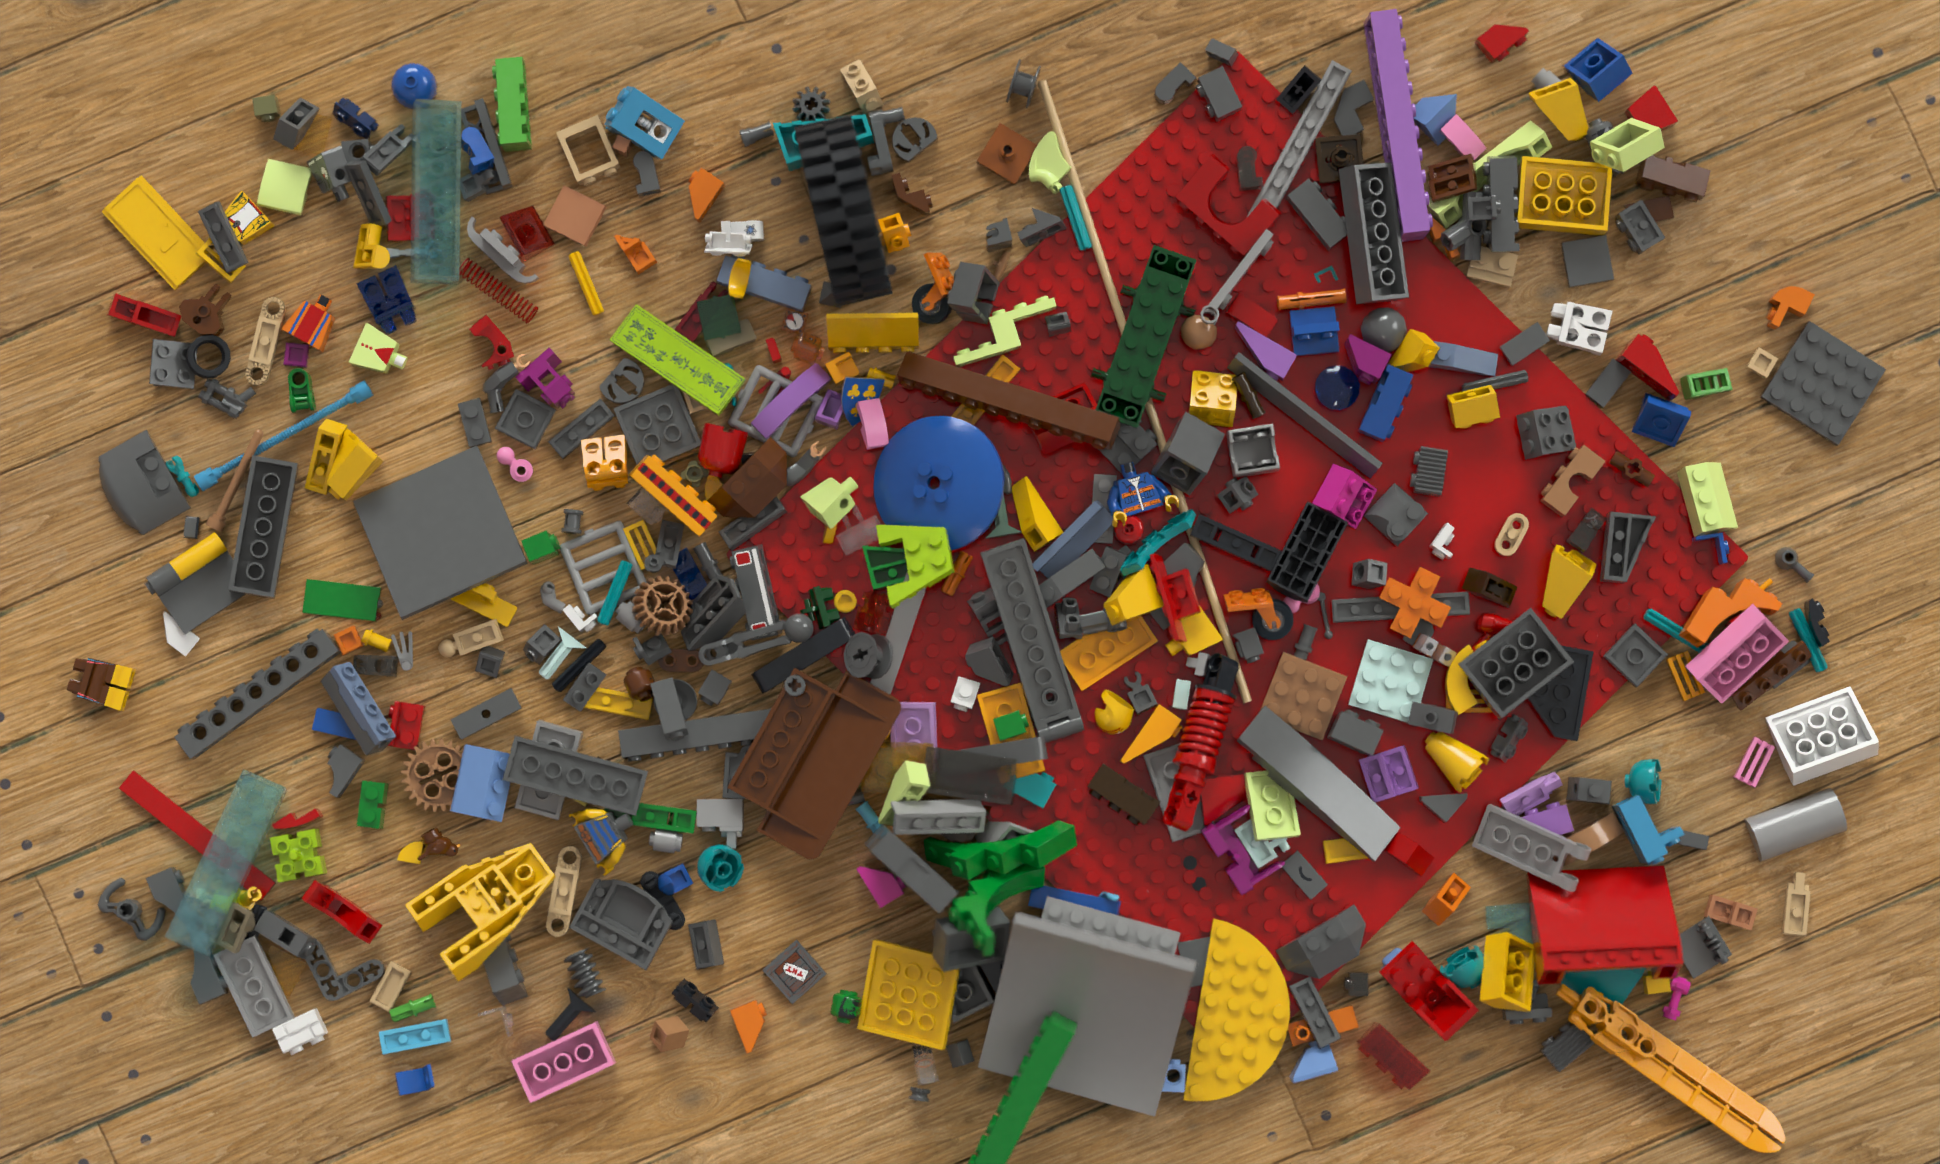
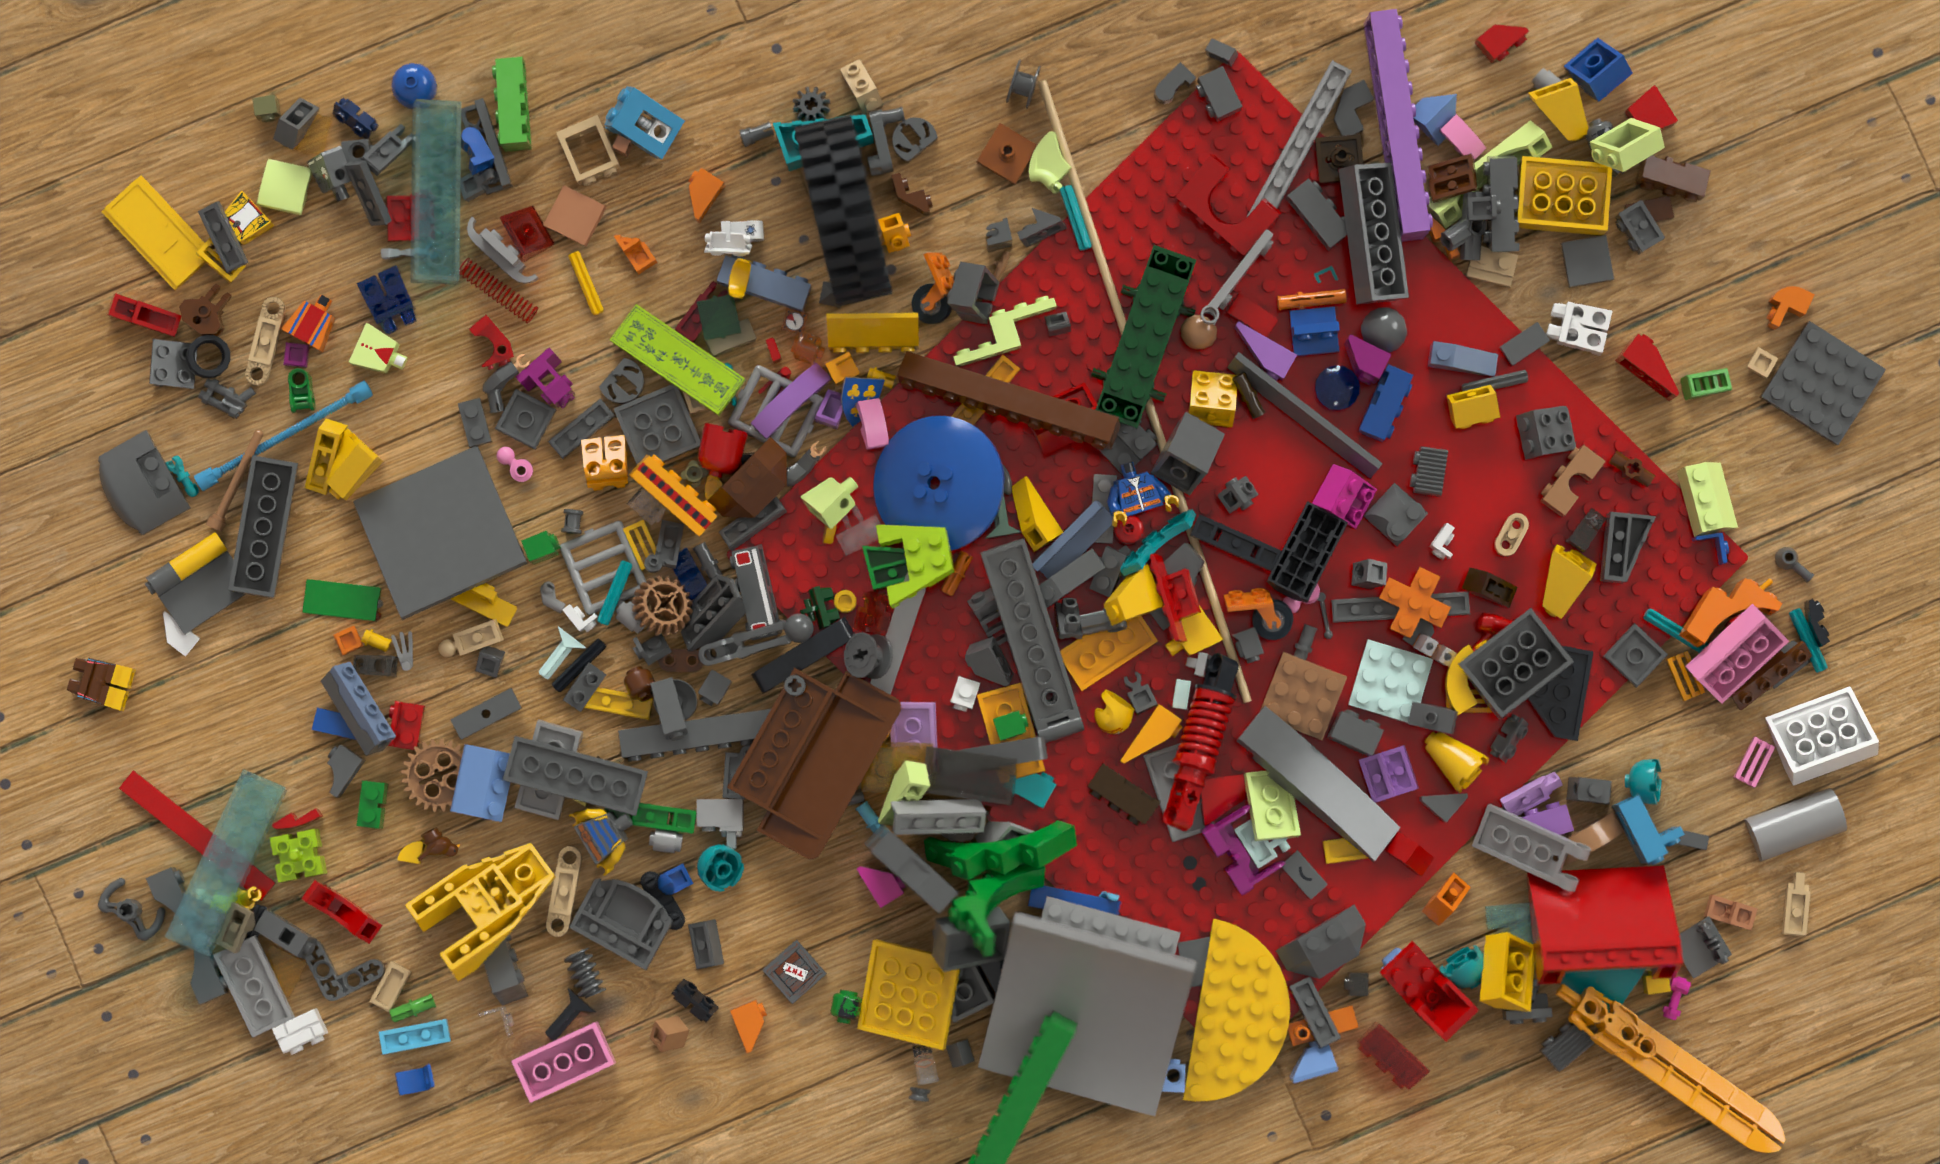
dark grey brick [174,629,341,760] -> none
dark grey piece [183,516,200,539] -> none
yellow brick [353,223,390,270] -> none
dark grey bracket [523,624,561,665] -> none
dark grey leg [633,151,661,197] -> none
light grey piece [1226,424,1280,478] -> none
clear smoke leg [1236,146,1263,191] -> none
black slope [1276,65,1322,114] -> none
yellow slope [1387,329,1440,372] -> none
dark grey tile [1585,358,1631,408] -> none
blue bracket [1632,393,1691,447] -> none

